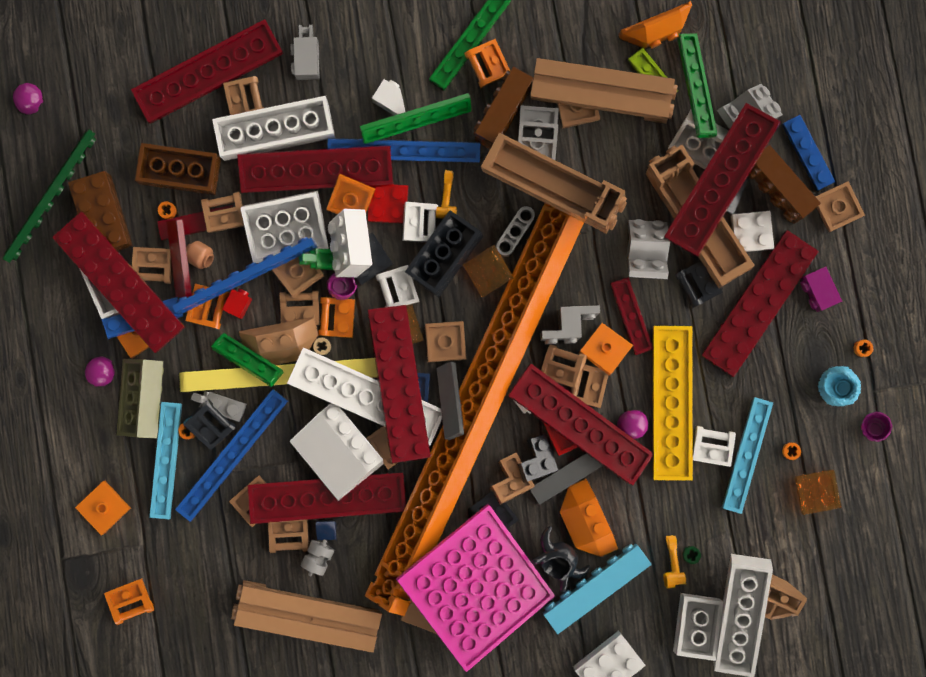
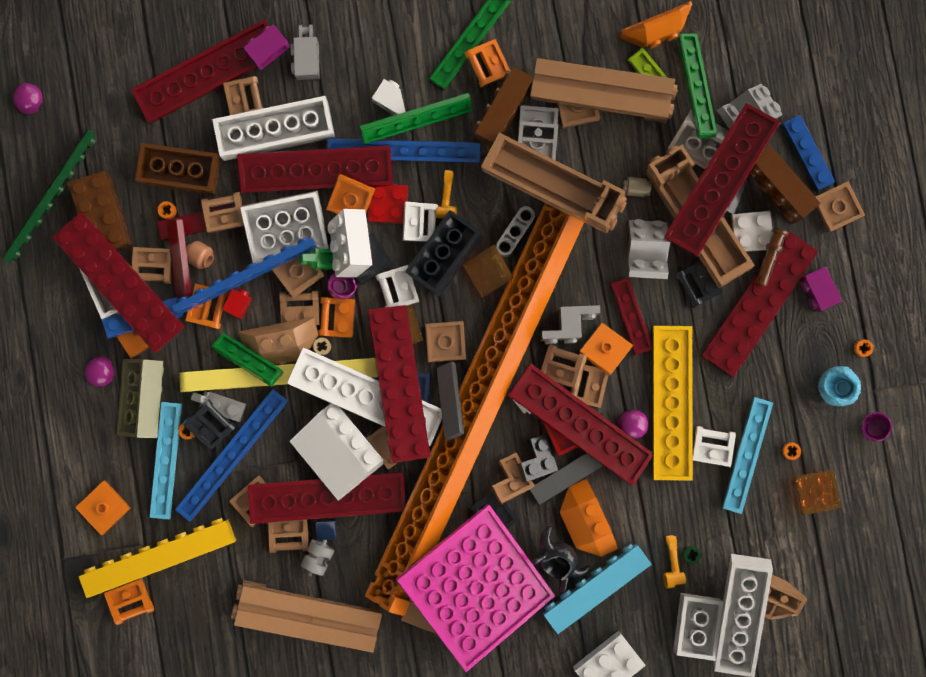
none -> yellow brick [79,518,236,598]
none -> magenta brick [244,24,290,70]
none -> dark tan brick [622,177,651,197]
none -> reddish brown pin [755,228,789,287]

